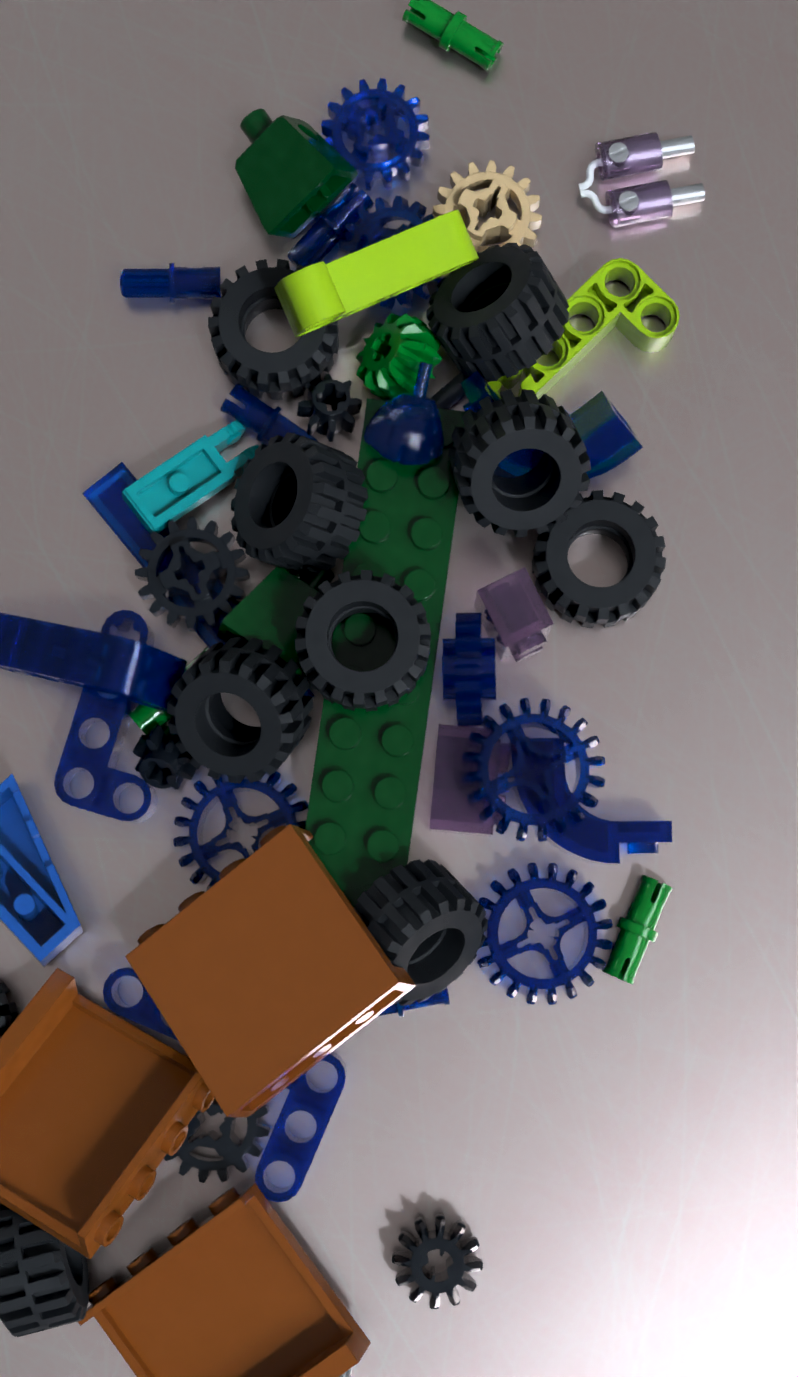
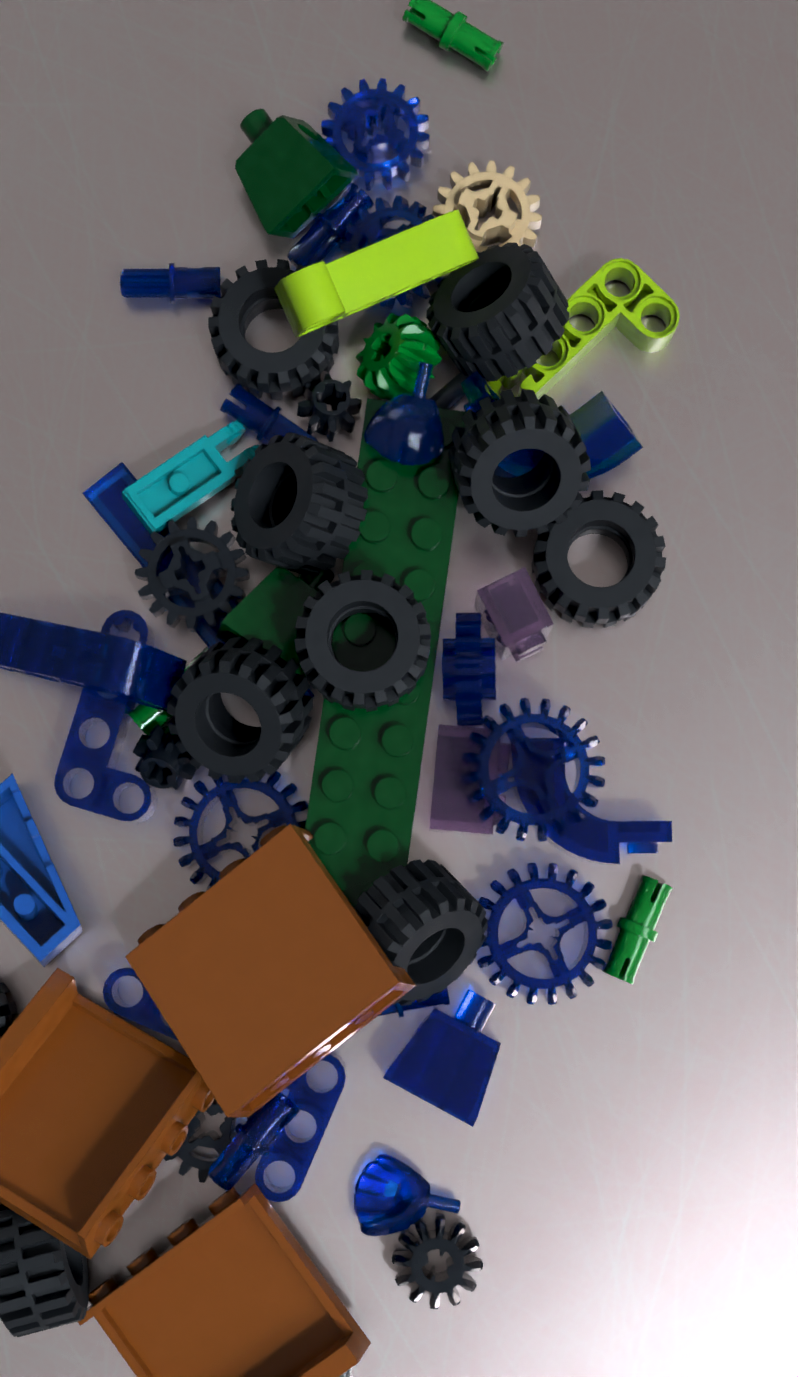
clear purple piece [578,132,705,229] -> none
none -> clear blue axle [208,1092,300,1191]
none -> clear blue piece [354,1154,461,1237]
none -> clear blue torso [383,989,501,1127]

